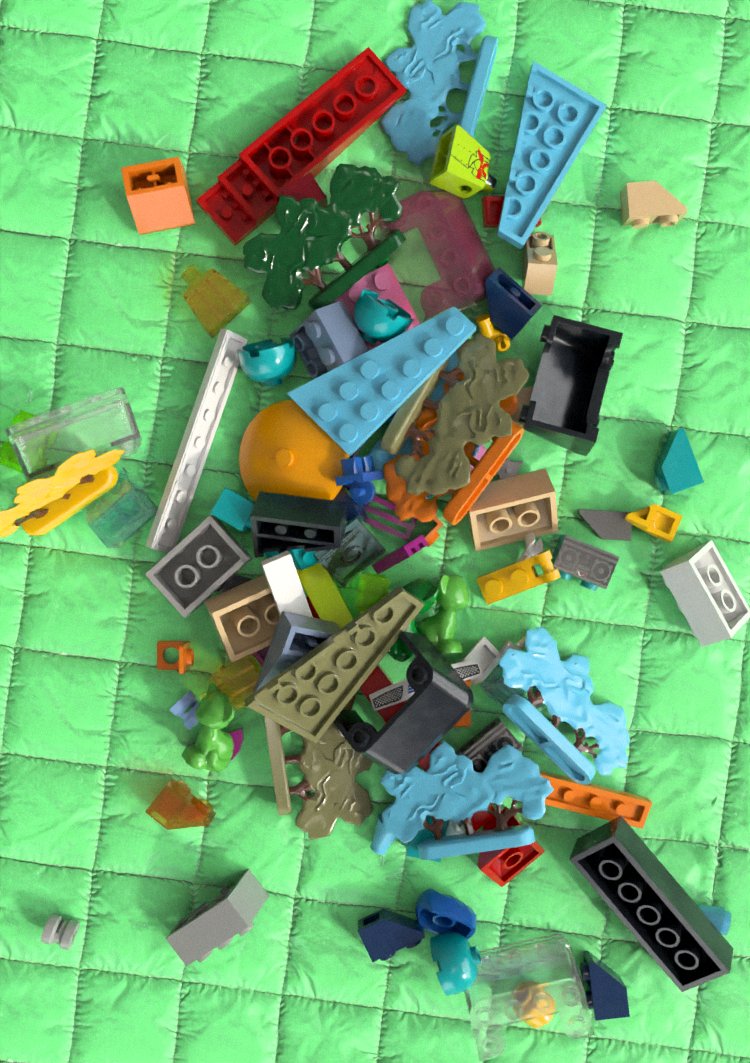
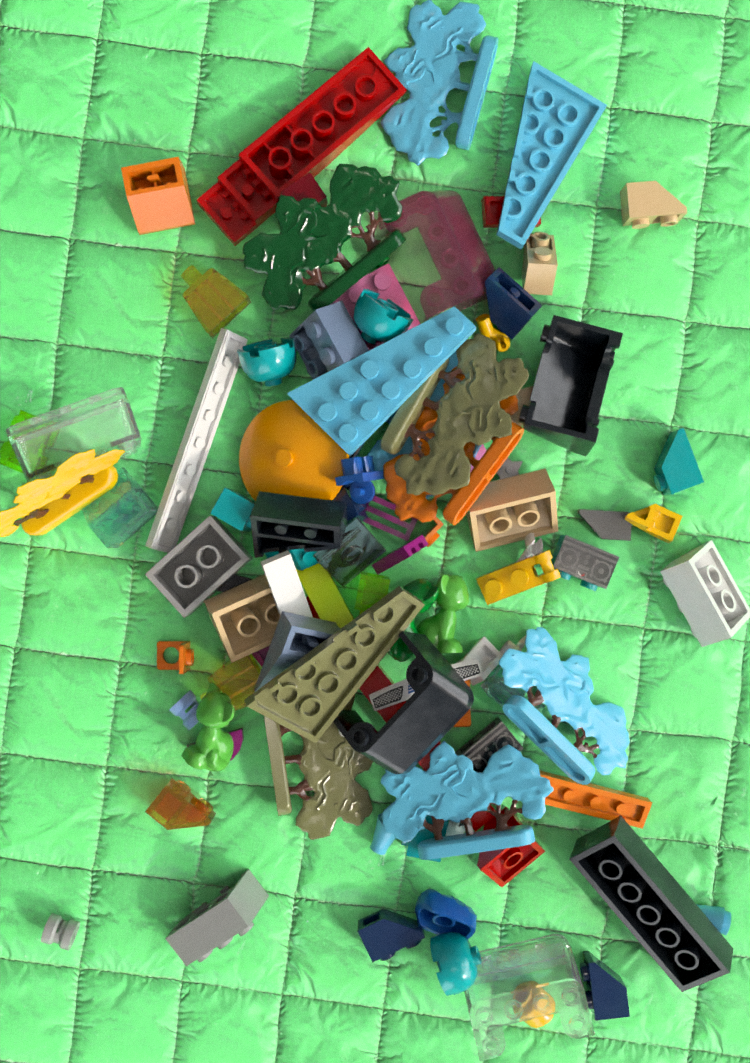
lime torso [429,124,497,199] -> none

